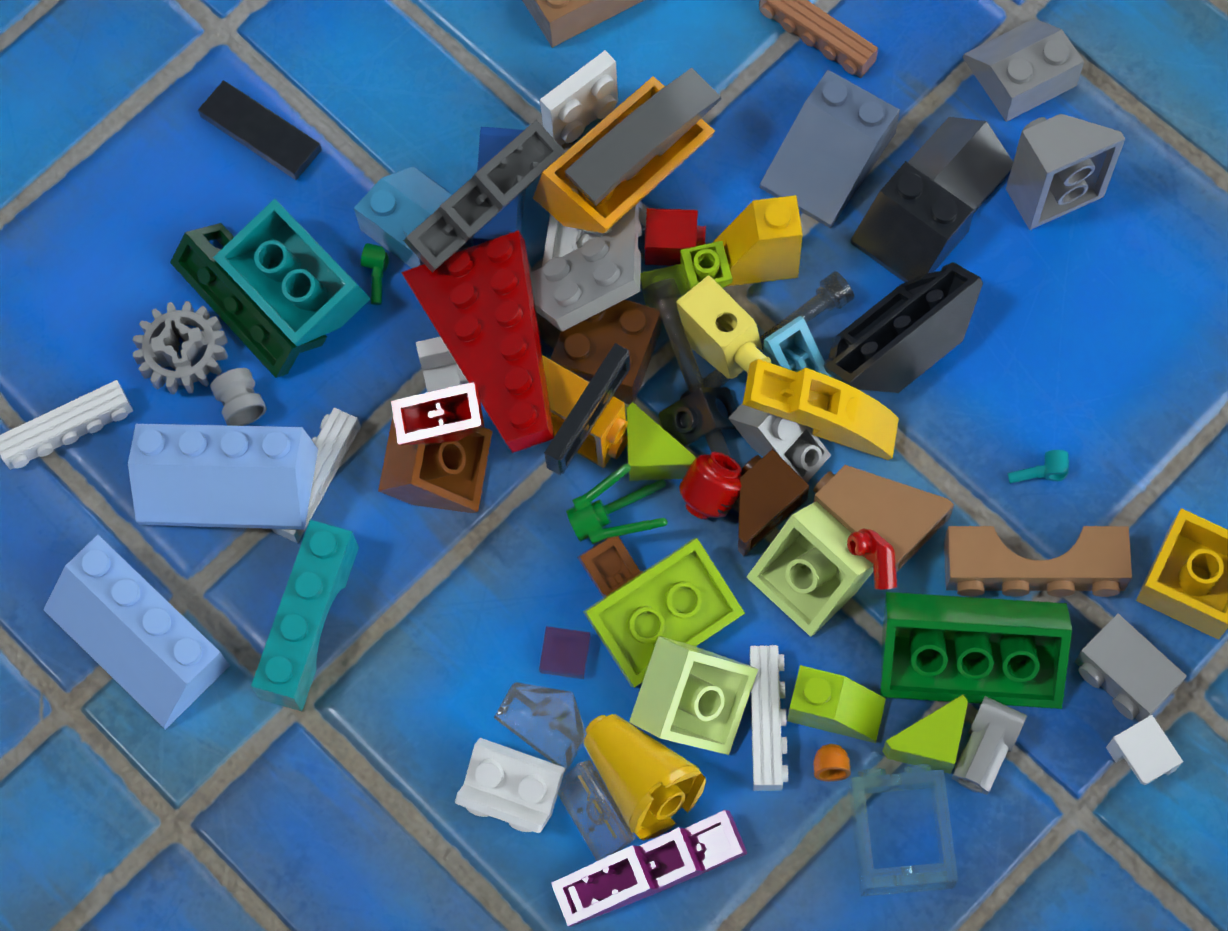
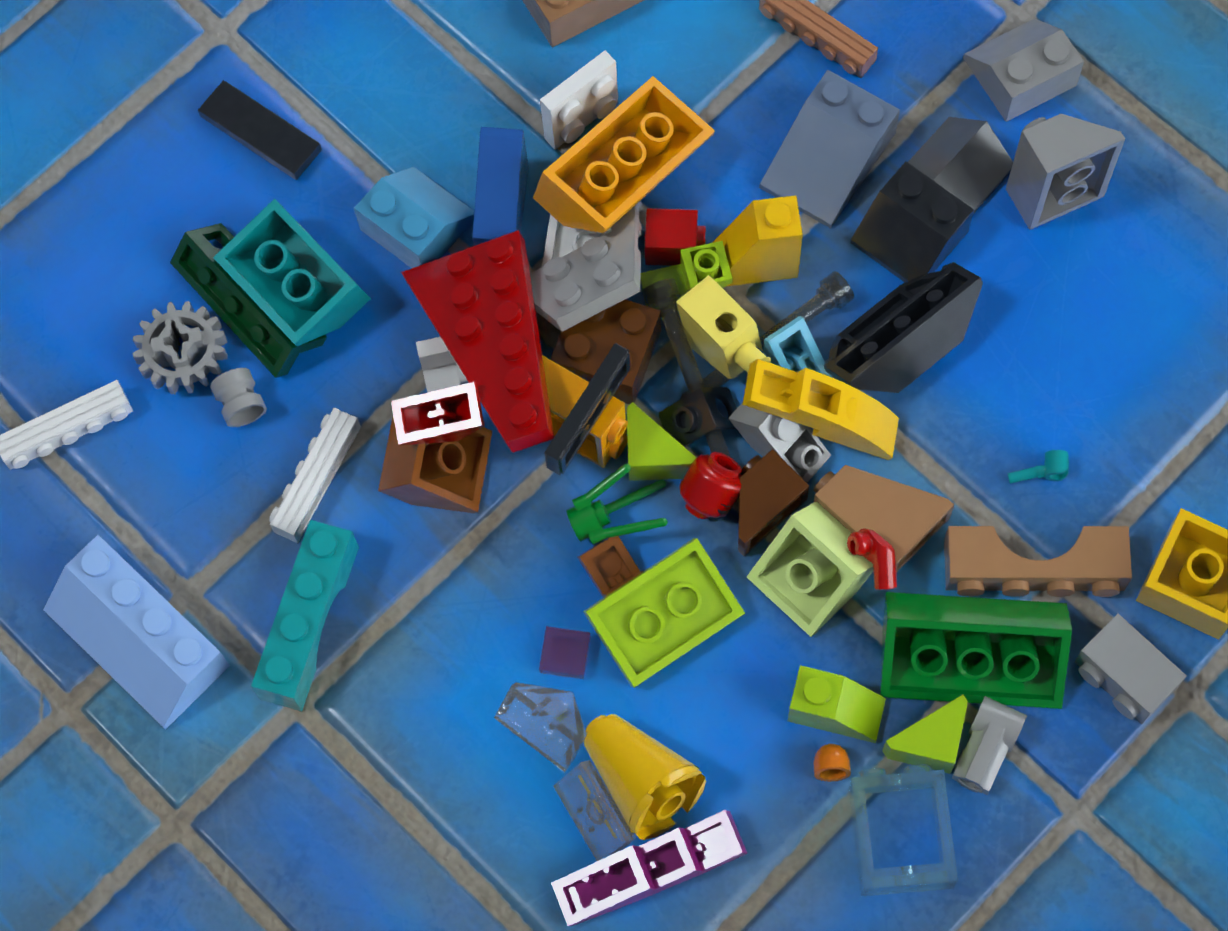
light blue slope [128,424,318,530] -> none
green hand [361,243,389,305] -> none
dark grey slope [403,119,565,273] -> none
white bracket [455,738,565,833] -> none
dark grey slope [565,68,721,206] -> none
yellowish green slope [629,636,758,755] -> none
white piece [749,645,788,791] -> none
white panel [1106,715,1183,785] -> none

